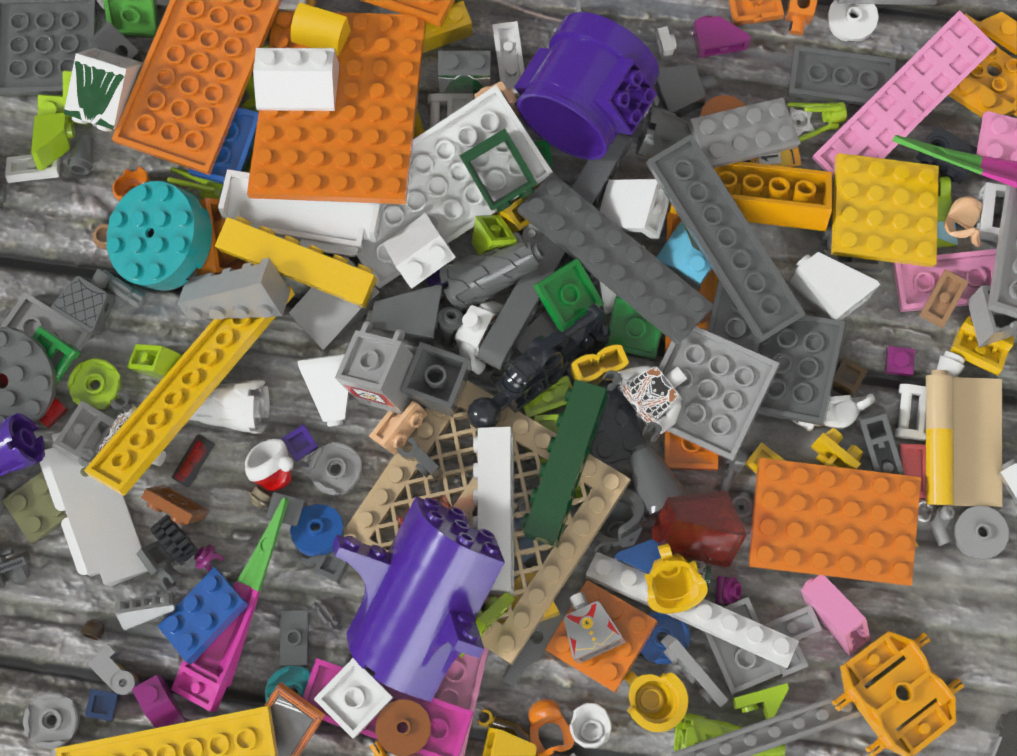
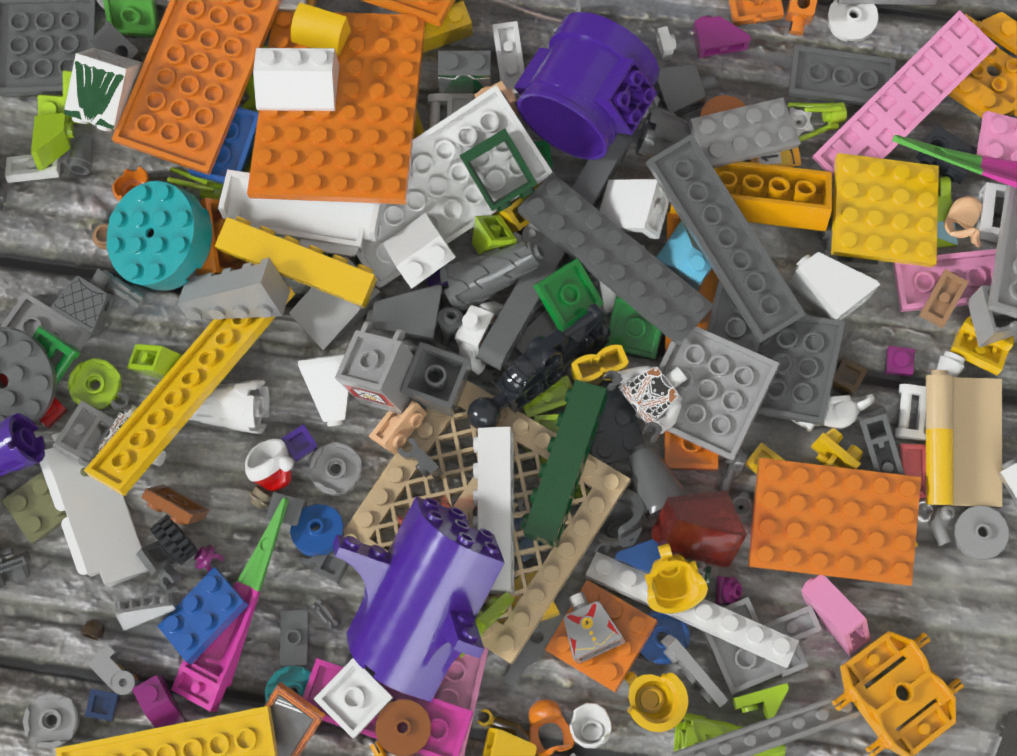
sticker [172,434,215,487] -> none

